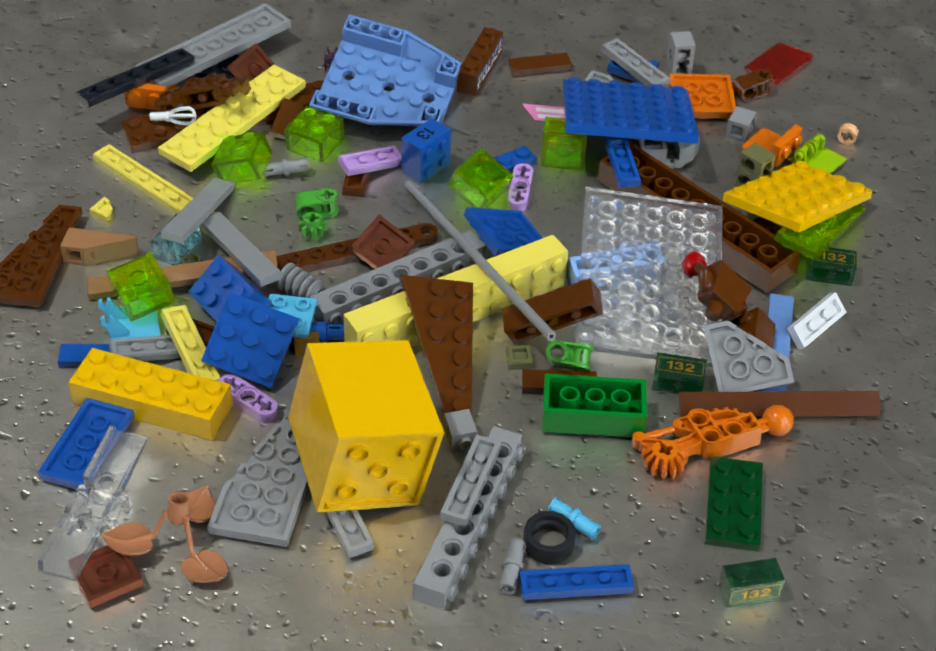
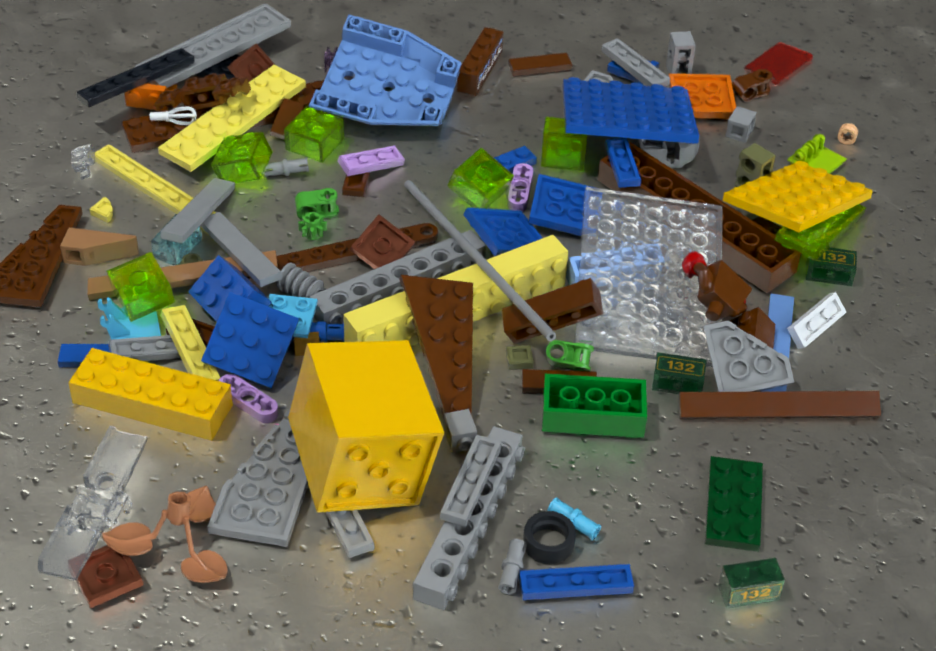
blue plate [37,398,134,492] -> none
blue brick [401,119,451,183] -> none
bright pink sticker [522,103,565,123] -> none
orange arm [632,405,794,480] -> none
orange bracket [741,124,803,168] -> none
none -> clear plate [71,143,95,180]
none -> blue plate [528,174,603,239]

